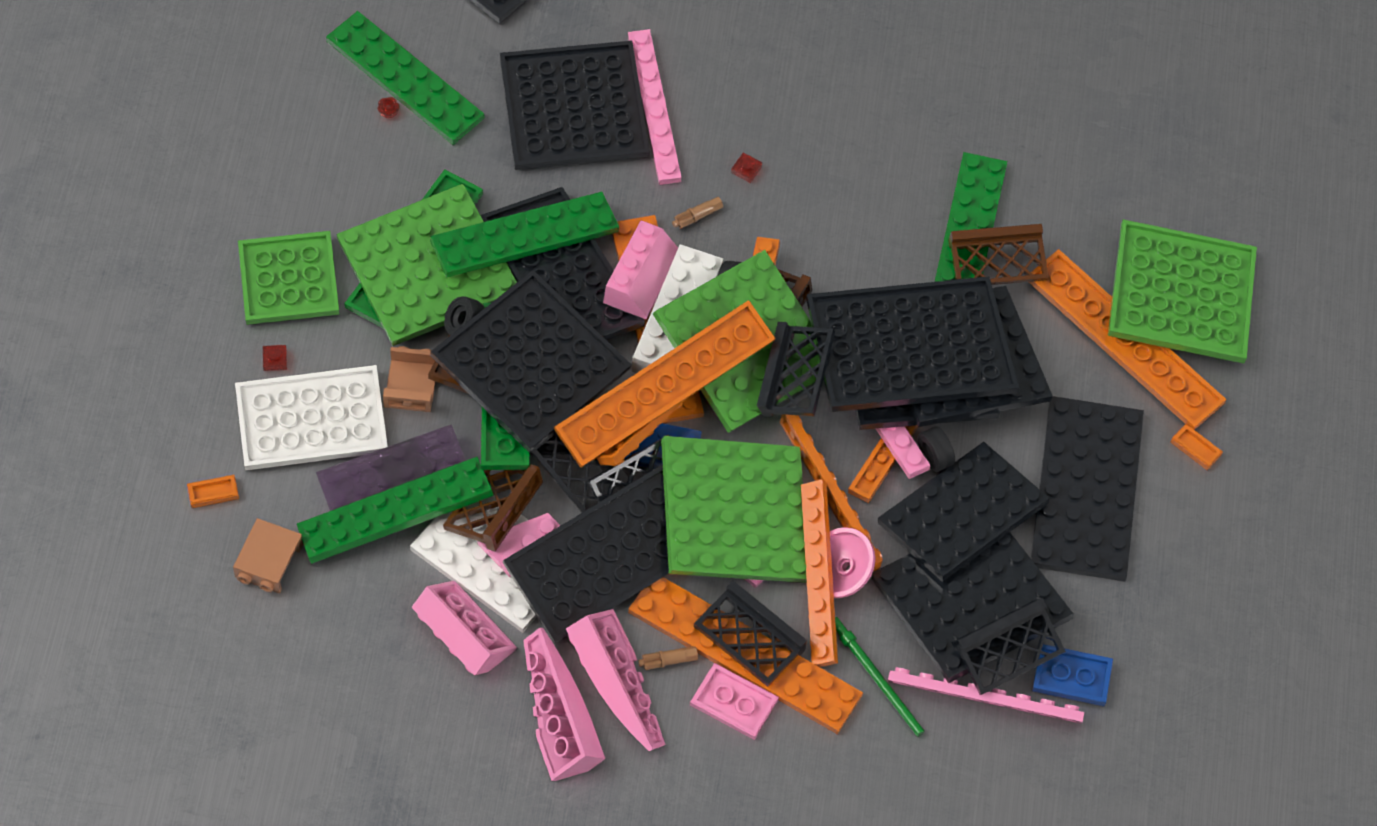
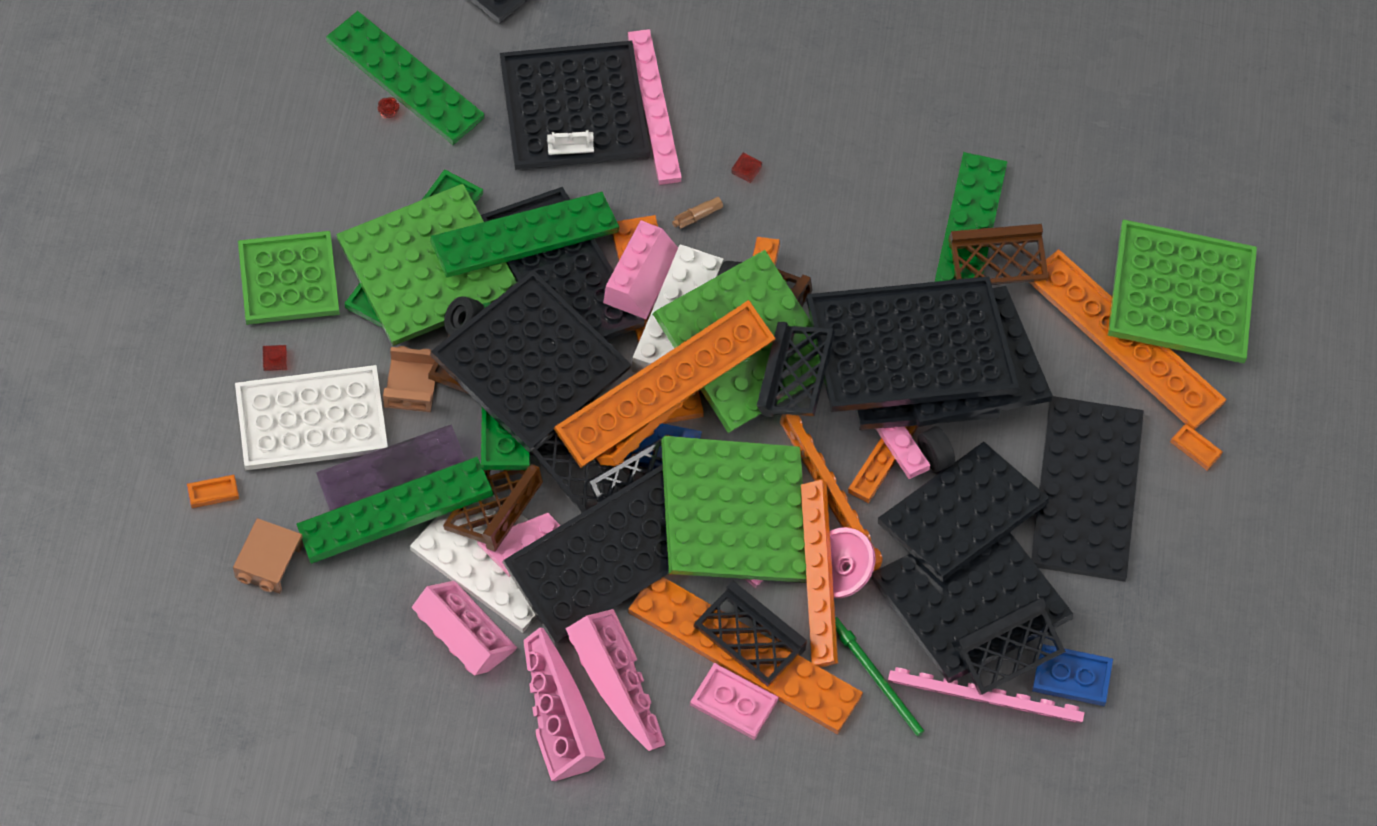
medium nougat piece [638,646,698,670] -> none
none -> white hinge [547,130,594,155]

